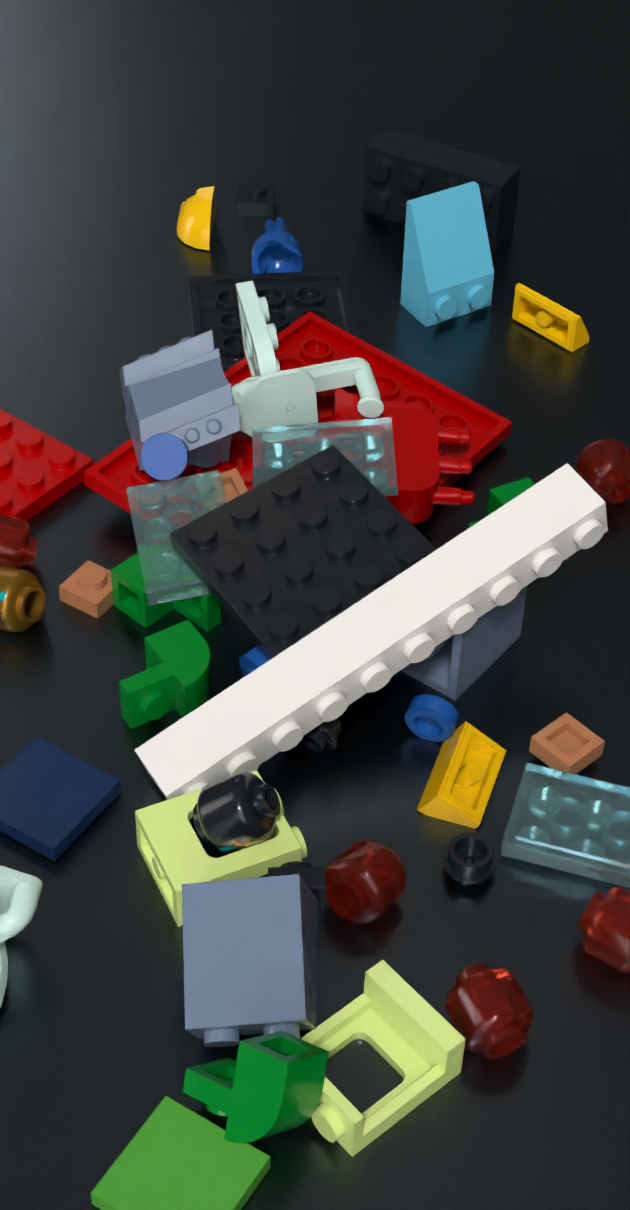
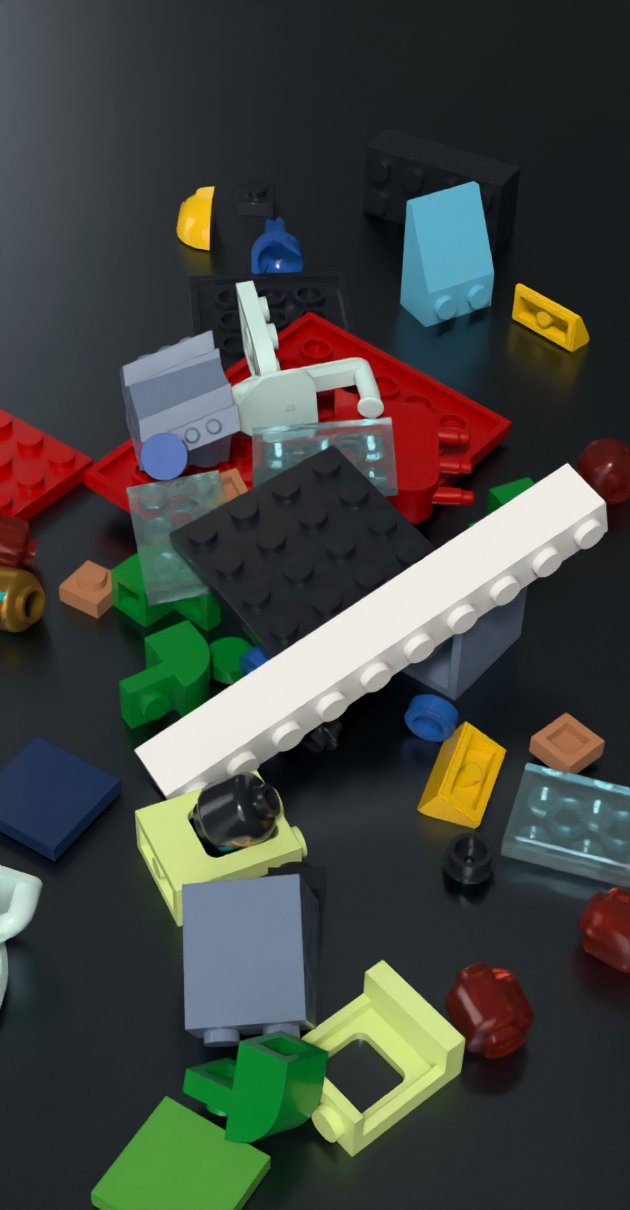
clear red head [325,840,406,924] -> none
none -> green piece [209,637,253,684]

